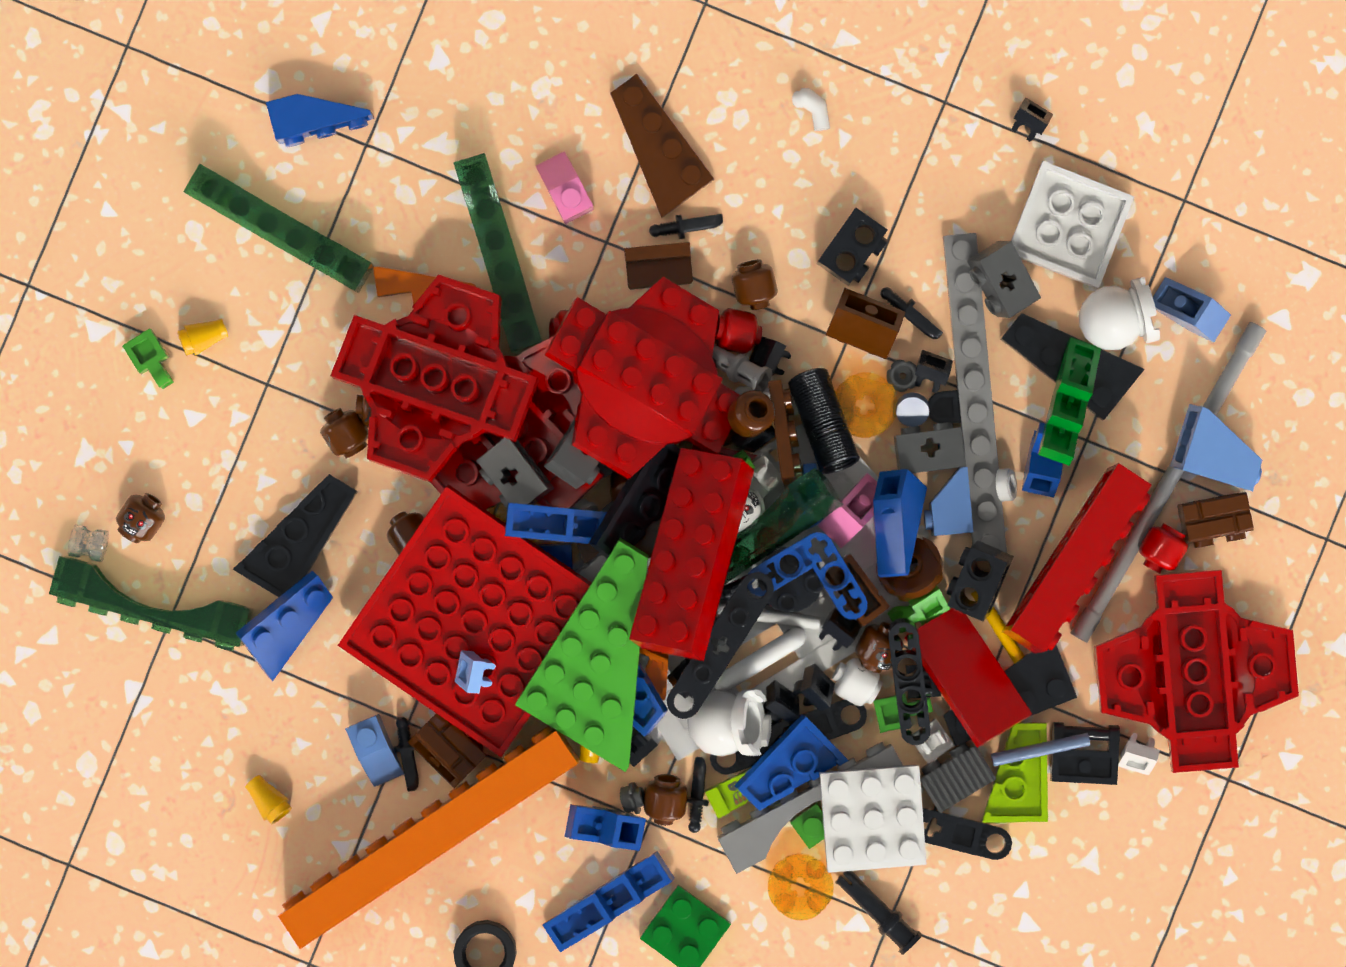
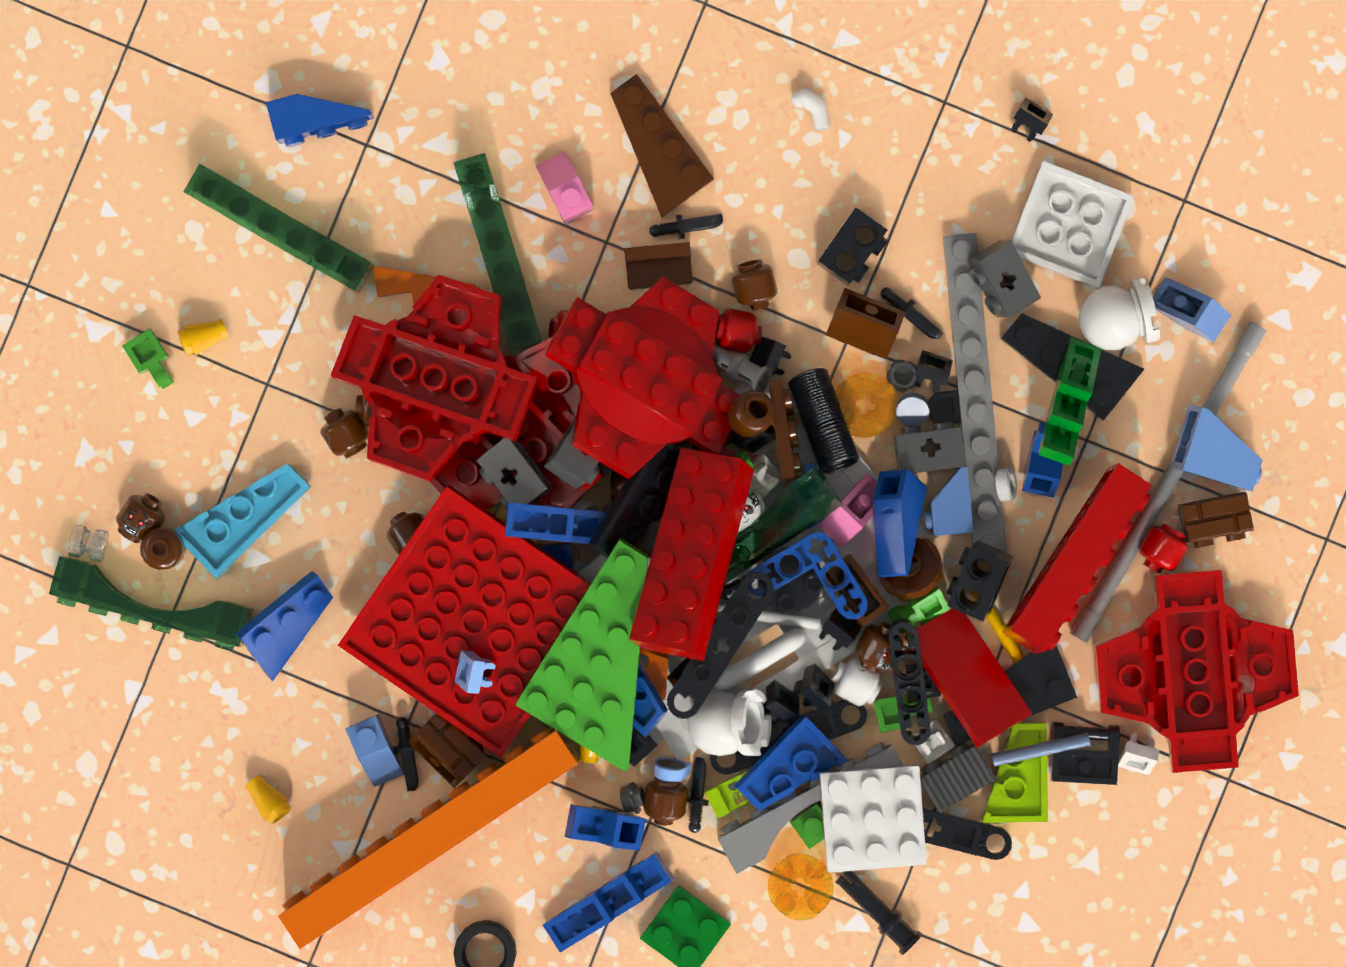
black wing [233,474,358,597] -> none
none -> reddish brown head [140,527,186,570]
none -> medium azure wing [174,463,311,579]
none -> light blue tile [653,756,691,782]

